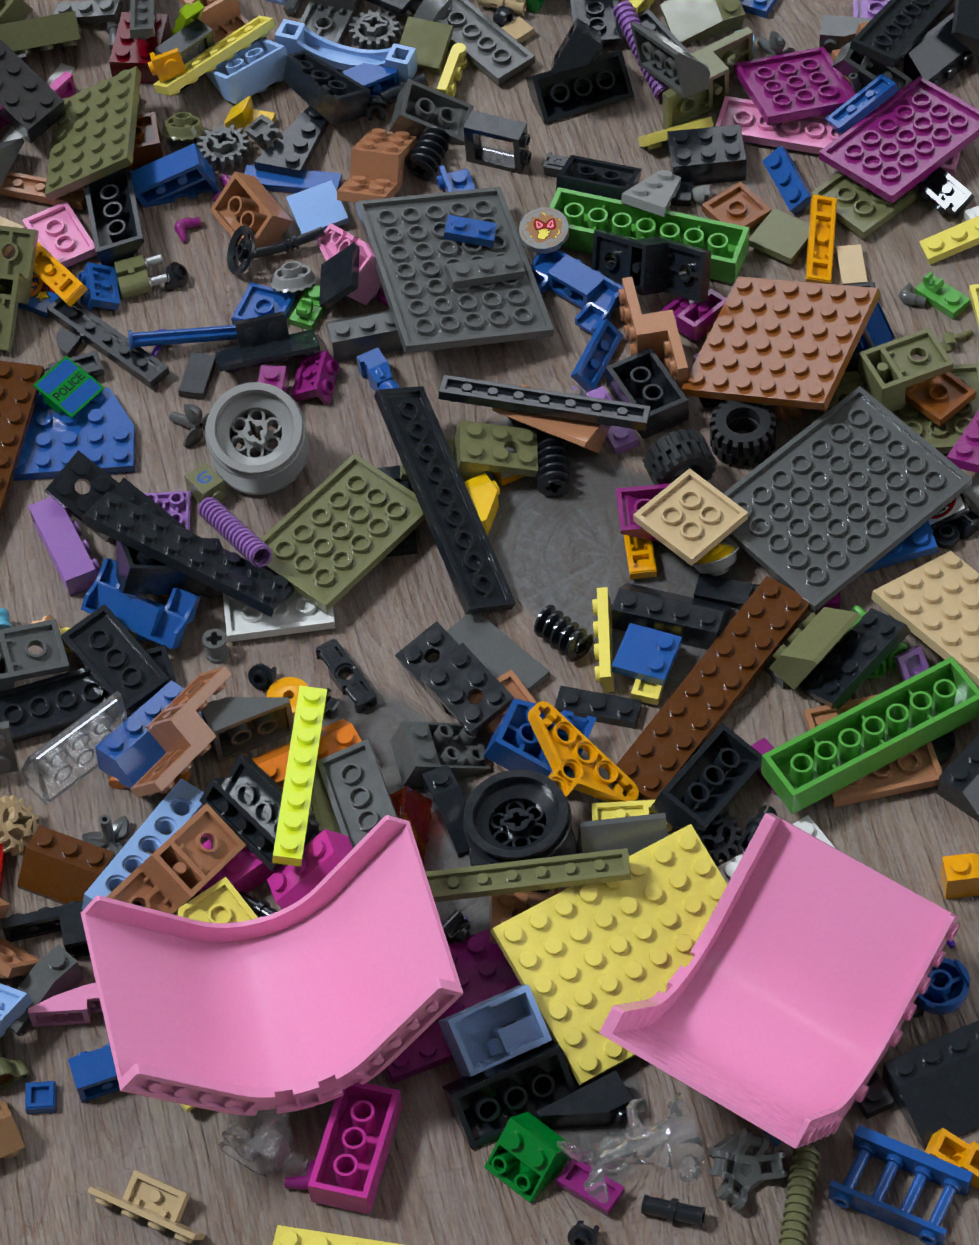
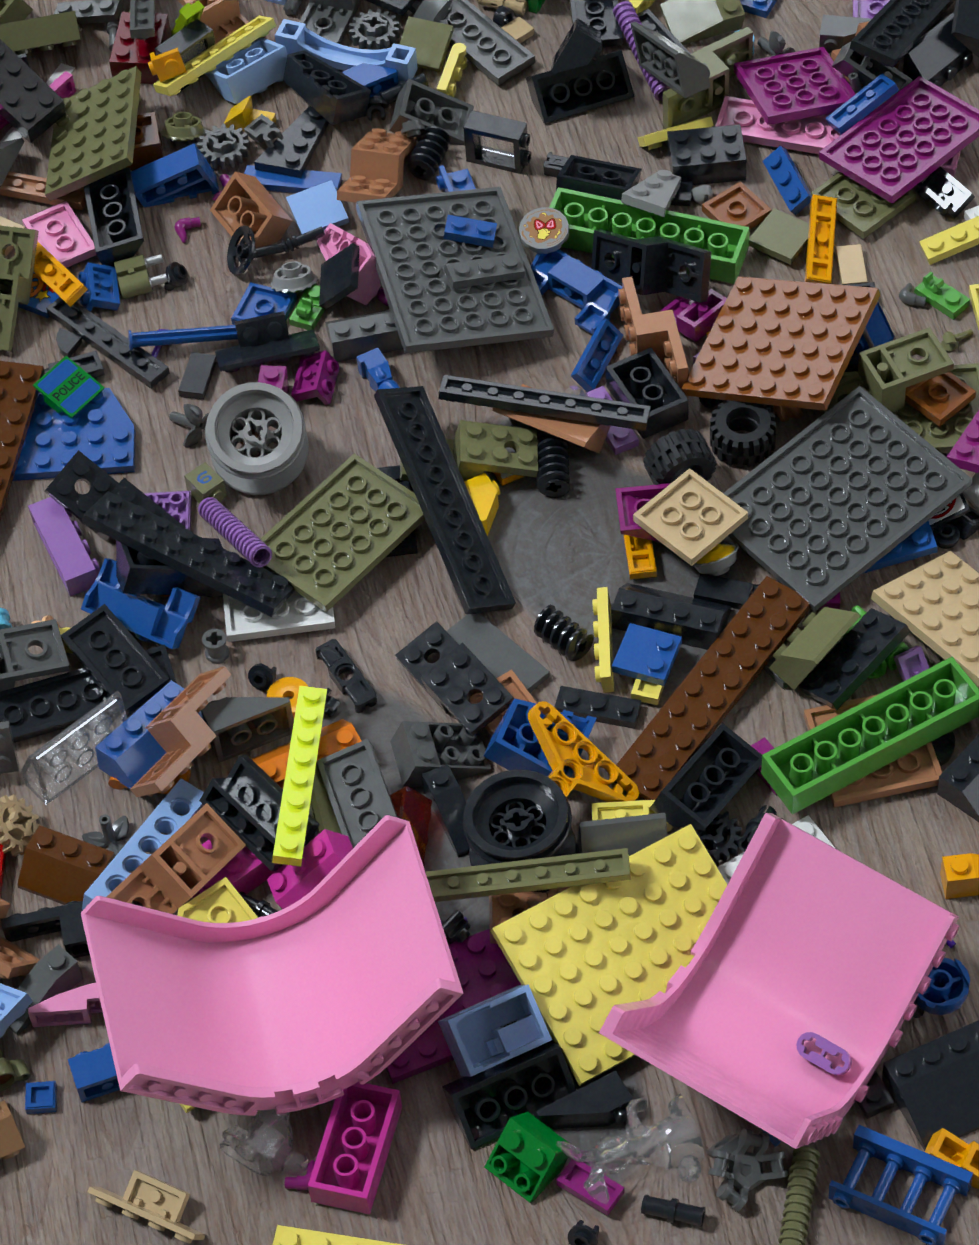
none -> dark grey plate [401,120,425,138]
none -> medium lavender beam [796,1032,852,1075]

